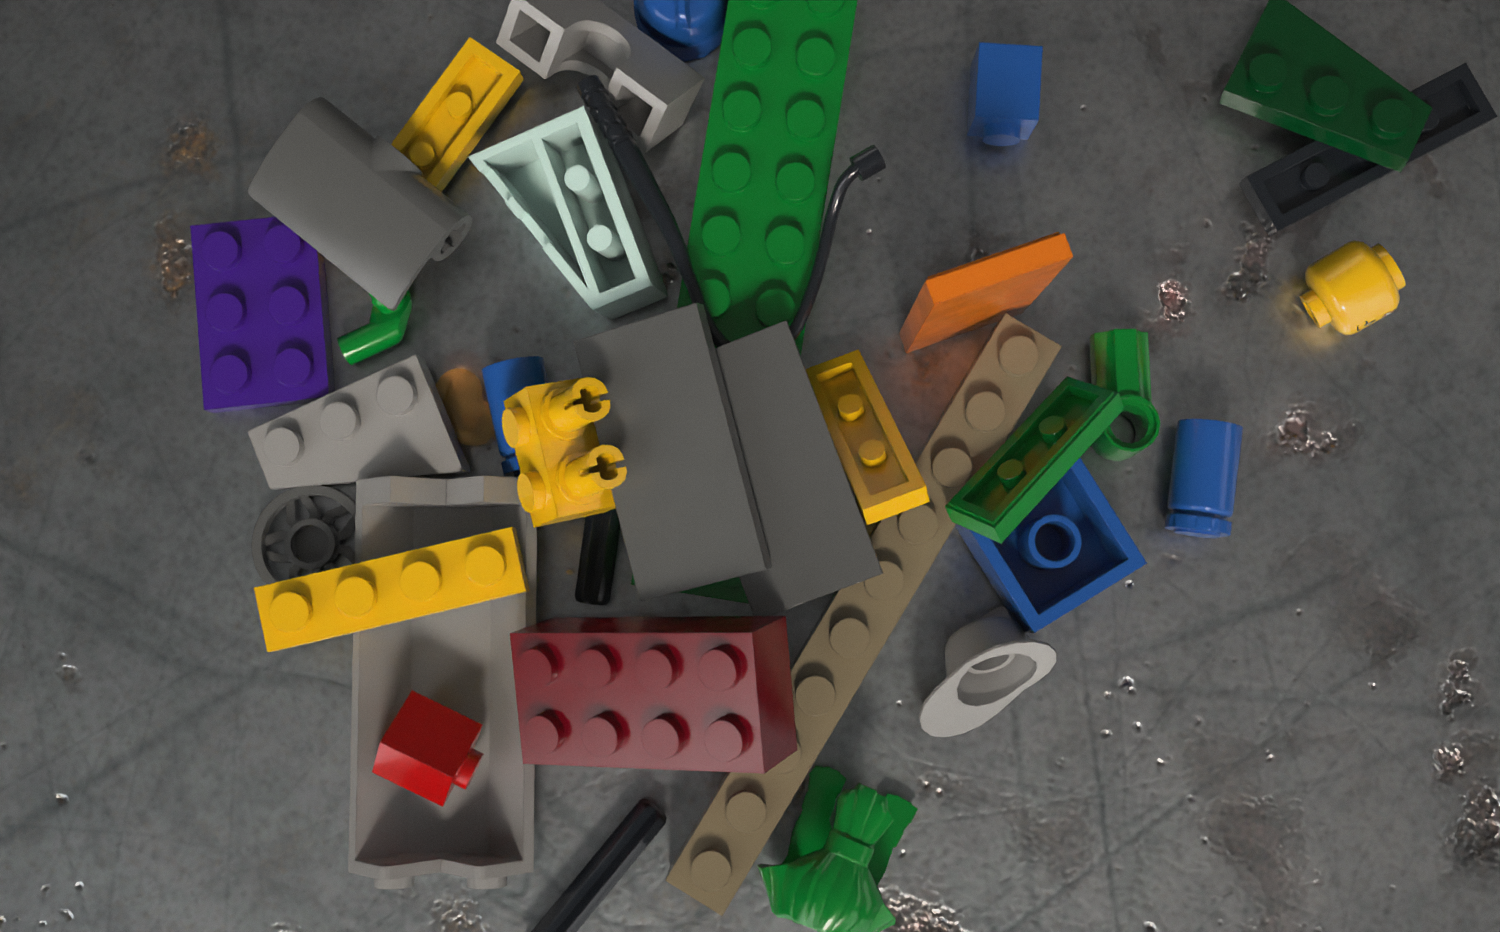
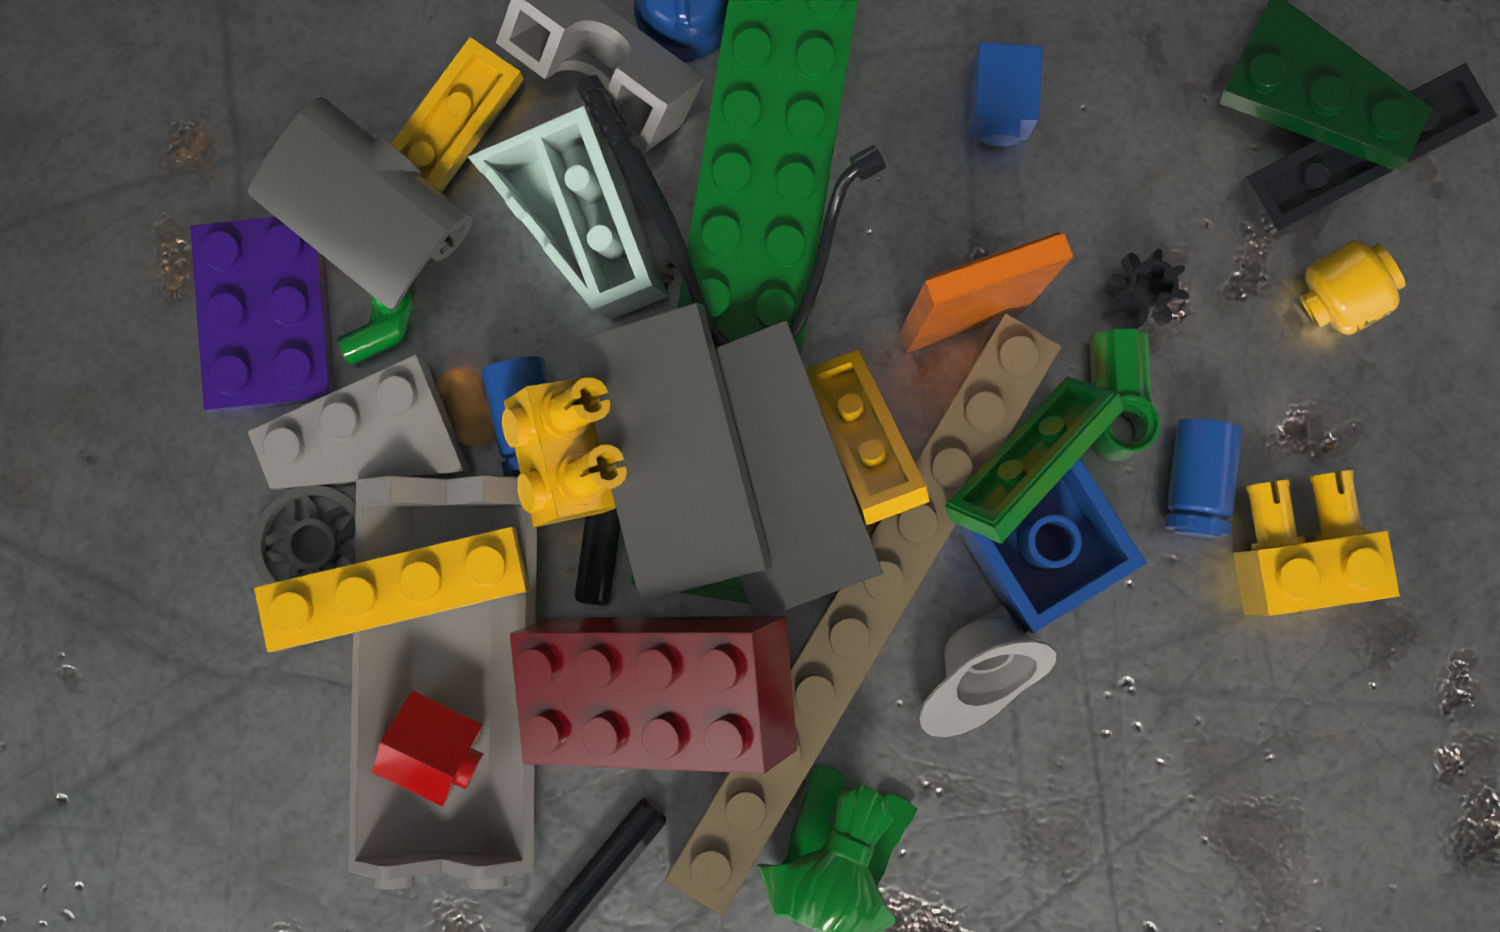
none -> black gear [1105,248,1190,329]
none -> yellow brick [1233,470,1400,616]

